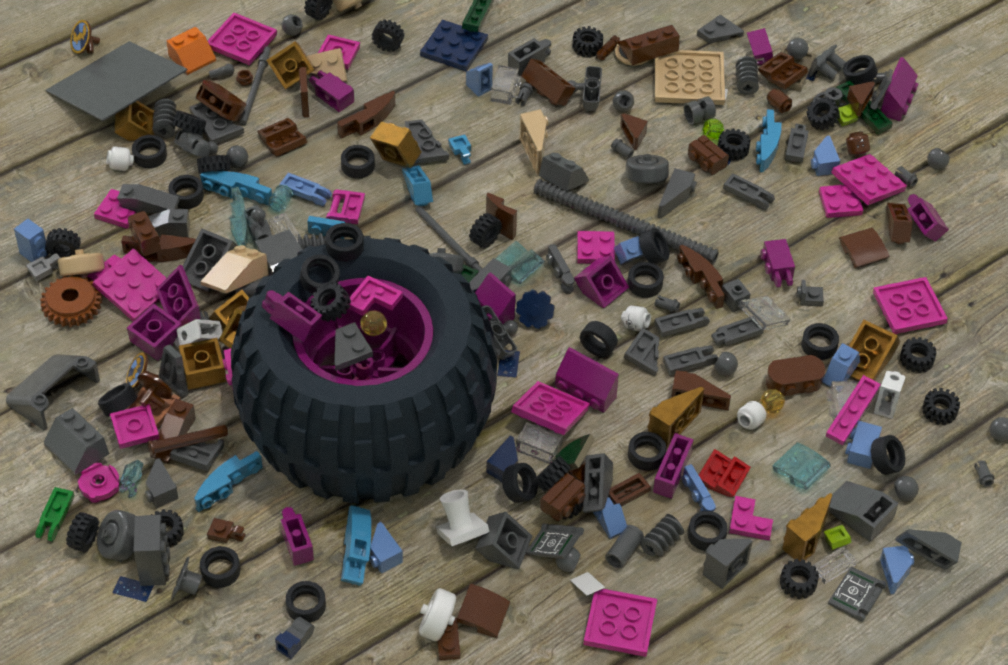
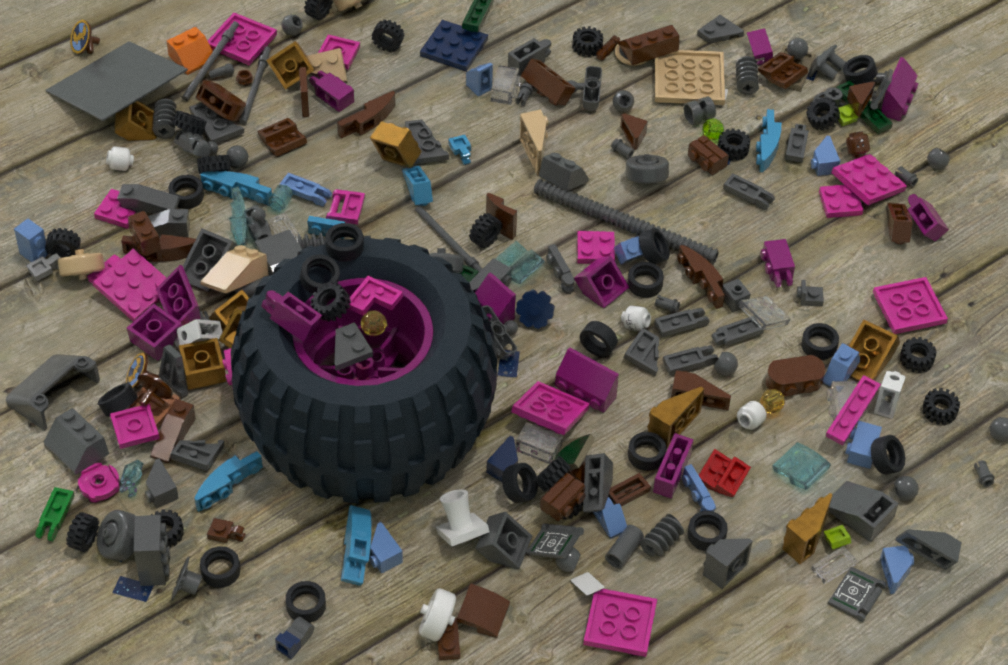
dark orange gear [40,275,102,327] -> none
black tyre [132,135,167,168] -> none
reddish brown axle [148,425,228,456] -> none
magenta hinge [281,507,314,566] -> none
black tyre [341,145,375,178] -> none
dark grey slope [658,168,697,219] -> none
dark pink plate [729,496,773,541] -> none
reddish brown brick [767,89,792,113] -> none
black tyre [780,559,819,599] -> none
reddish brown slope [839,227,890,269] -> none
none -> dark grey bar [182,21,239,101]

